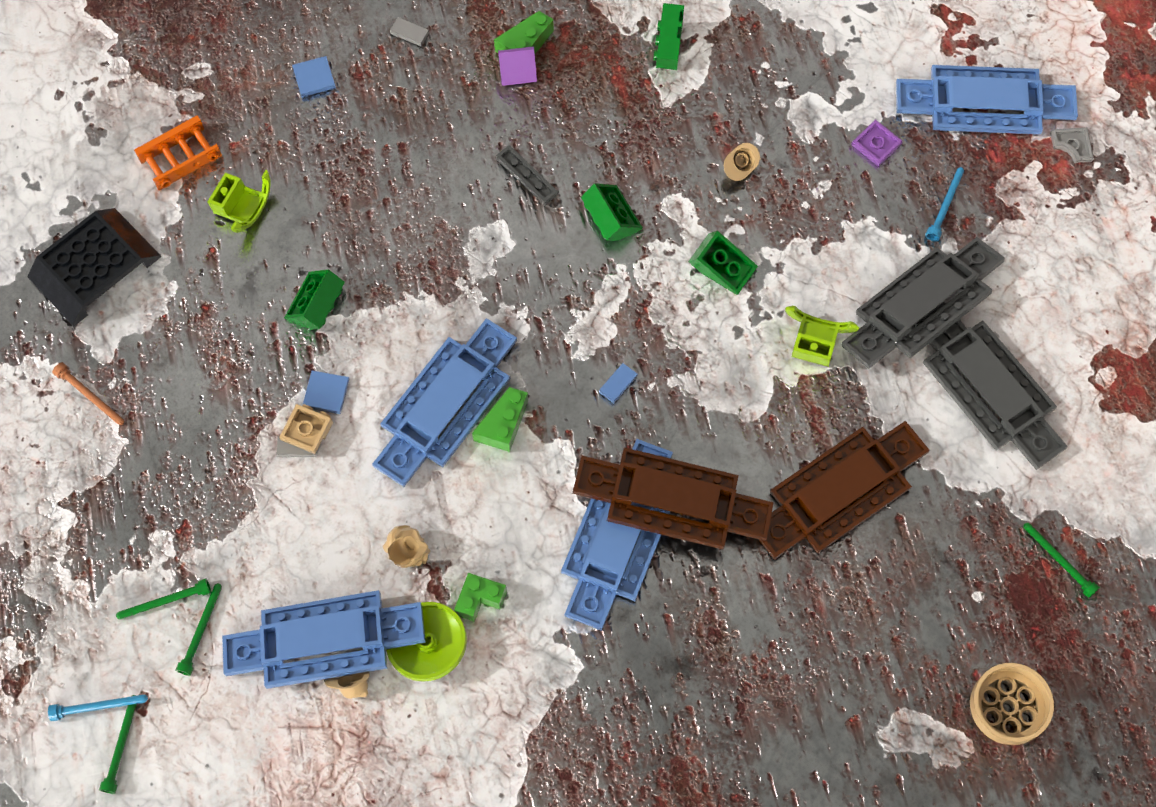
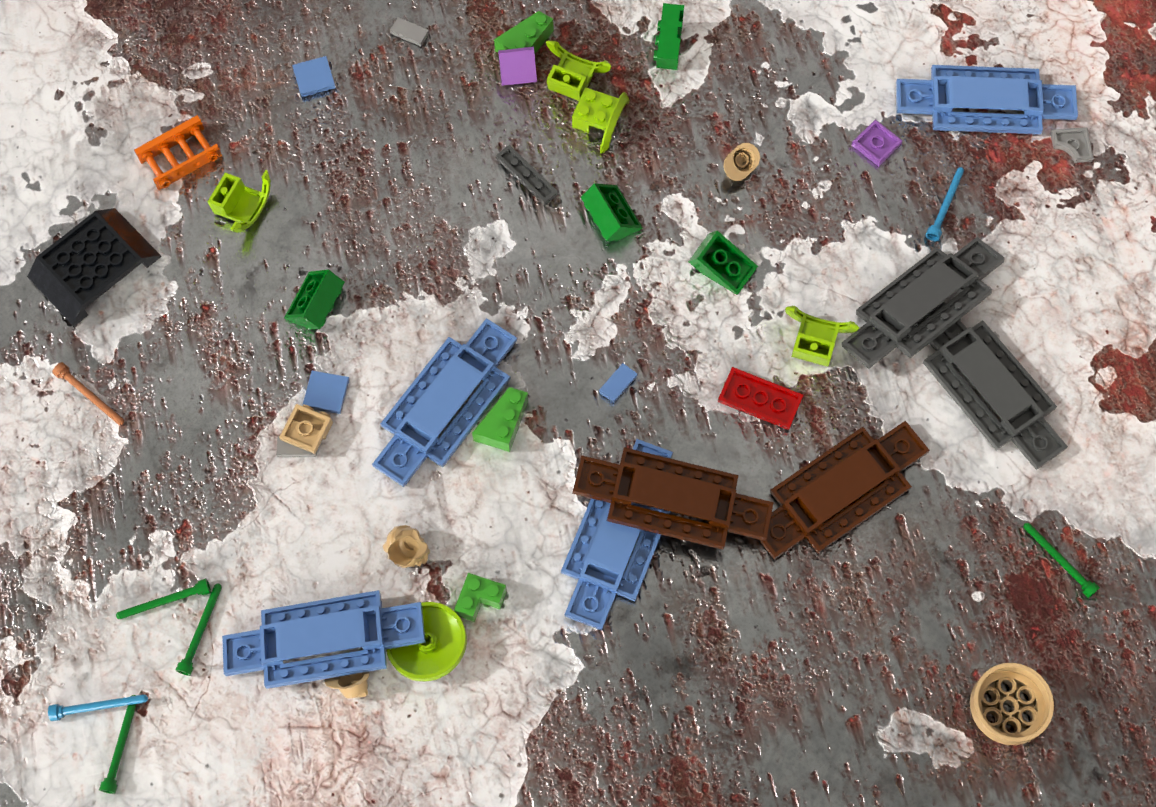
none -> lime piece [546,41,611,101]
none -> lime piece [572,87,630,154]
none -> red plate [718,367,803,430]

